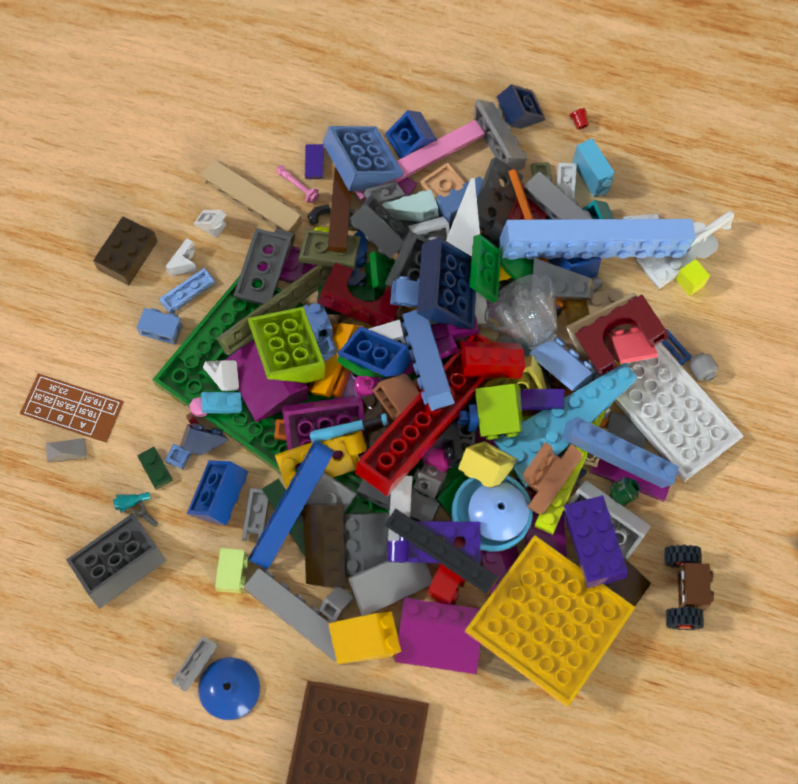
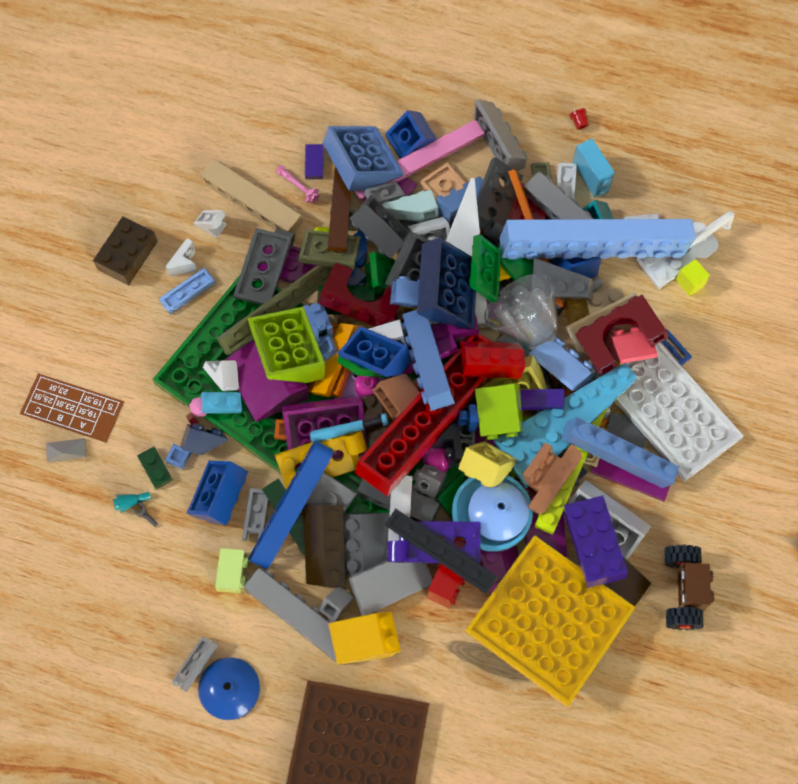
dark grey slope [66,513,167,609] -> none
medium blue brick [137,308,183,345] -> none
black arm [307,204,330,225] -> none
magenta slope [395,598,481,675] -> none
dark blue slope [496,84,546,129] -> none
dark green head [610,477,640,506] -> none
light grey head [689,353,718,382] -> none

